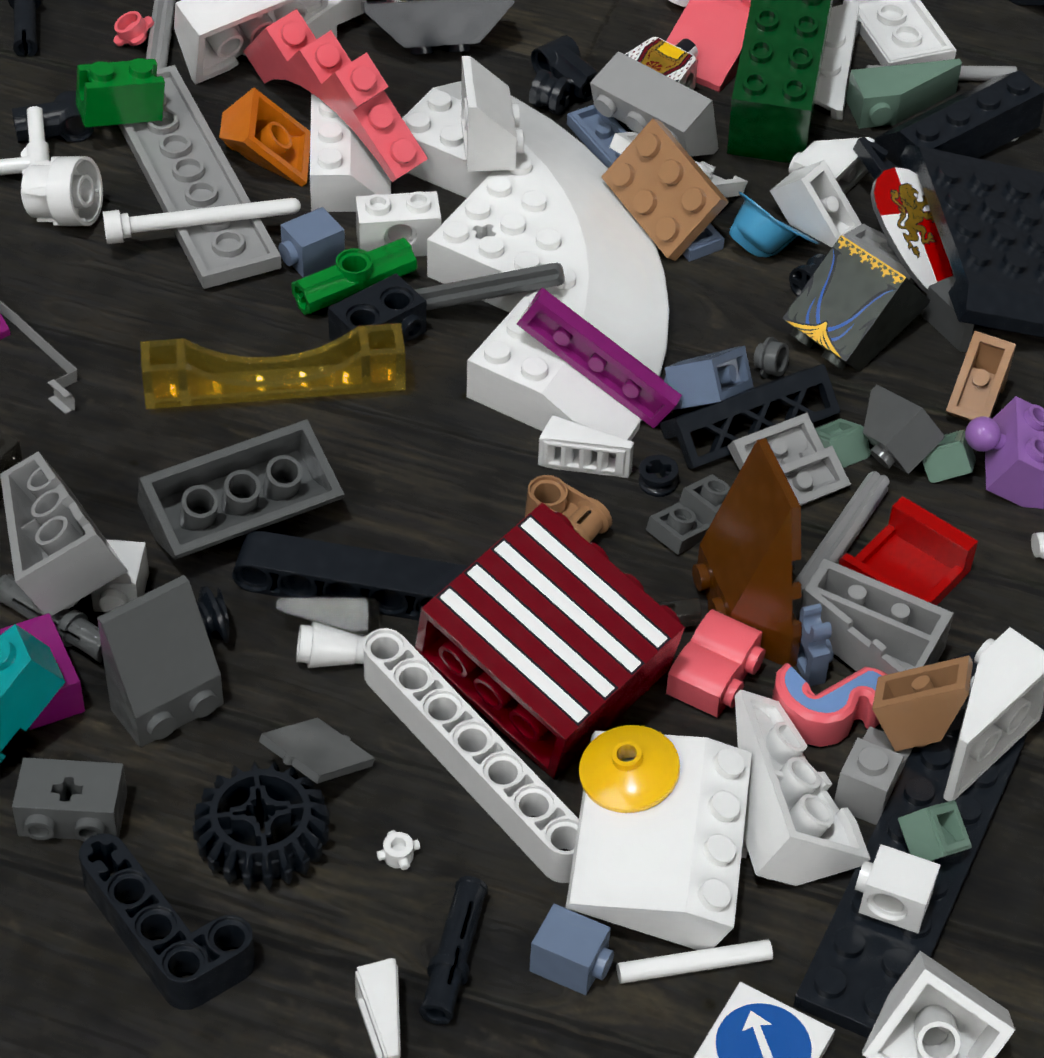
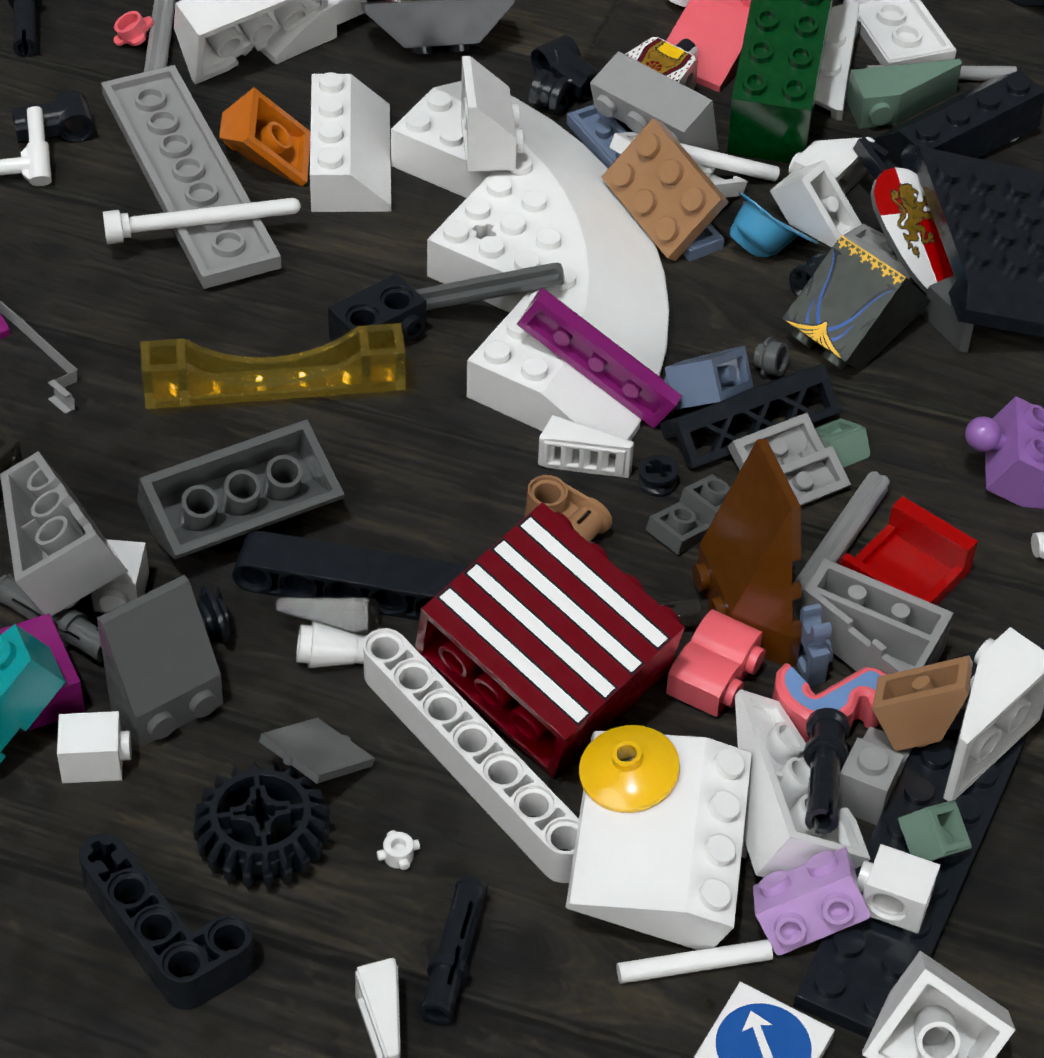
dark grey brick [12,758,128,842] -> none
white piece [21,156,103,226] -> none
green brick [76,58,165,127] -> none
coral arch [243,9,428,182] -> none
sand blue brick [279,207,345,278] -> none
green piece [291,238,417,315] -> none
white brick [356,191,441,257] -> none
sand blue brick [529,904,614,996] -> none
dark grey slope [863,385,945,474] -> none
sand green slope [922,430,976,483] -> none
medium nougat slope [946,331,1016,421] -> none
none -> white brick [57,711,132,783]
none -> white bar [680,143,780,182]
none -> lavender bracket [753,847,871,955]
none -> black pin [804,708,850,834]

